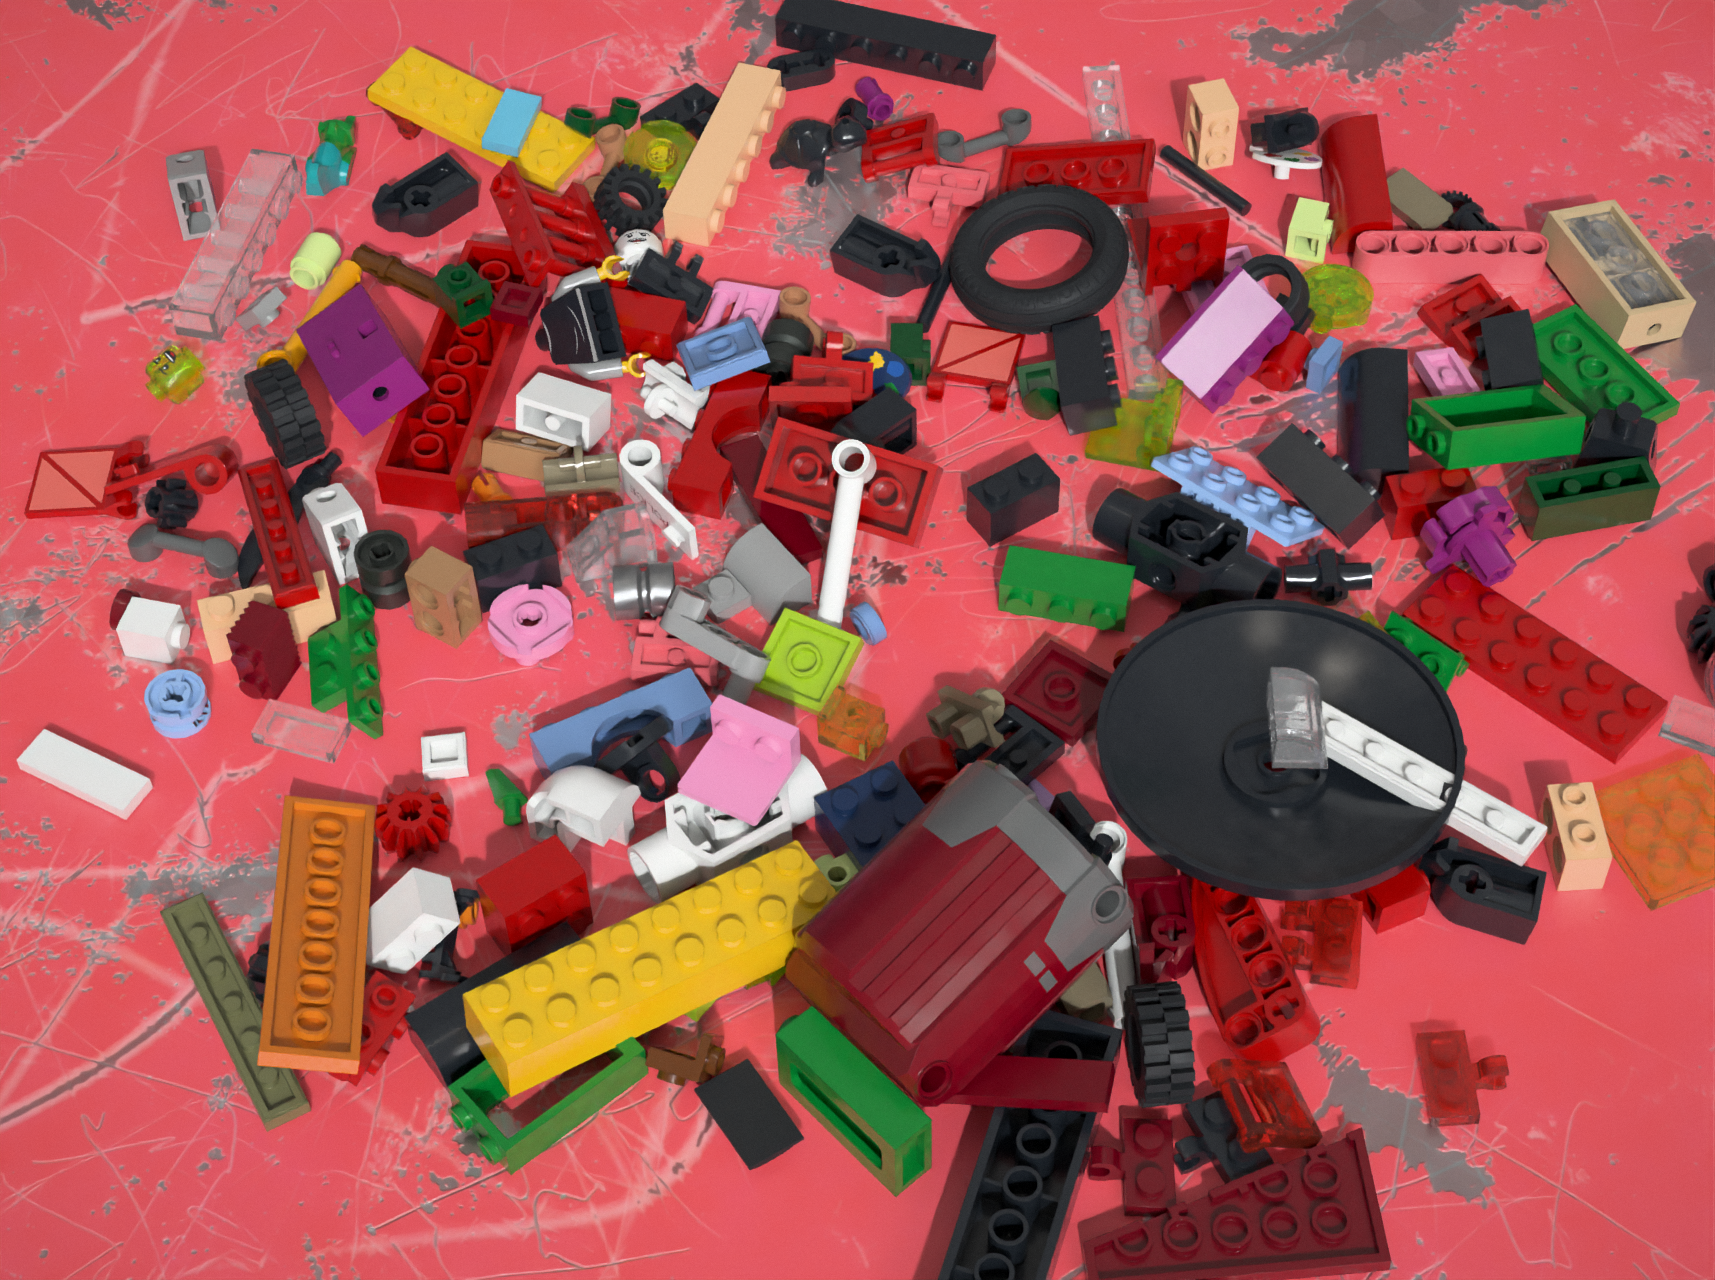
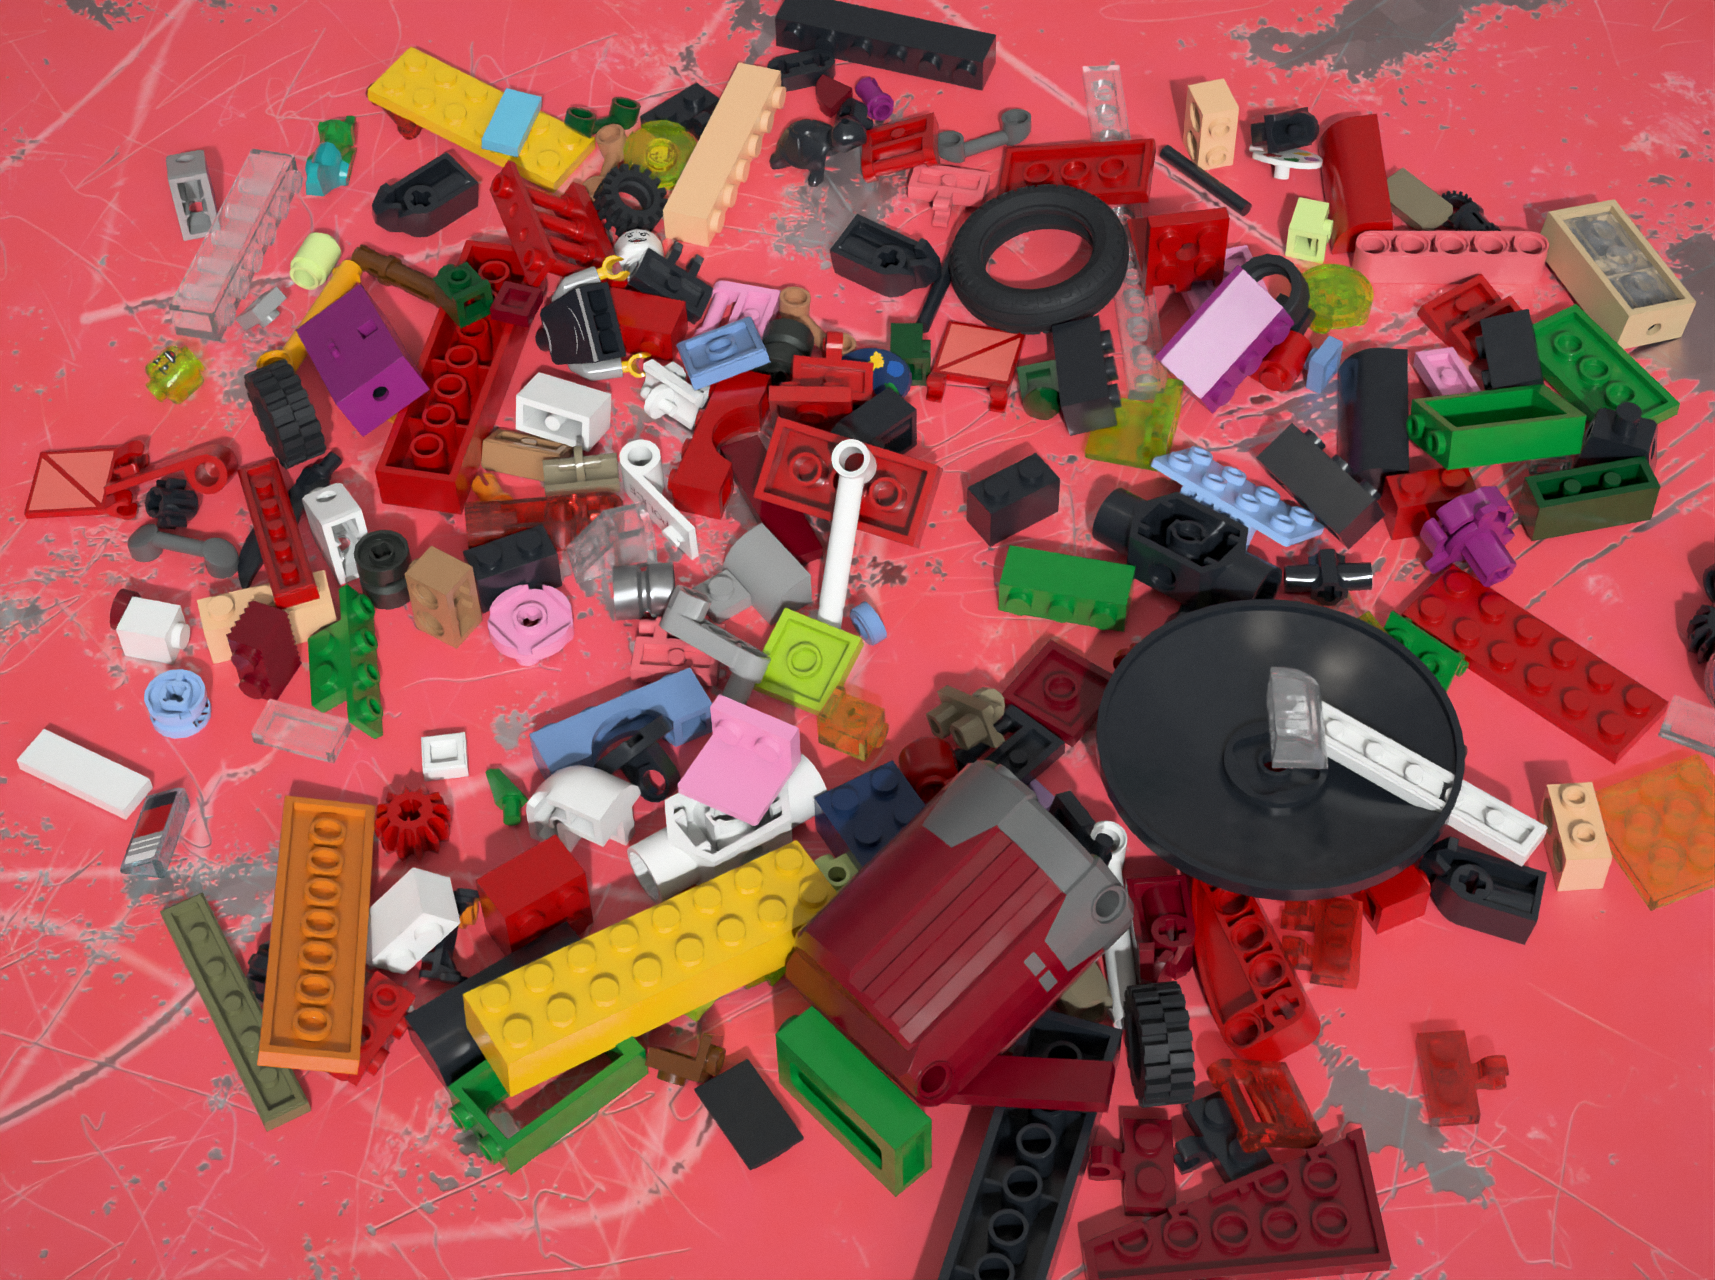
none -> slope [119,788,190,879]
none -> dark red tile [816,74,853,118]

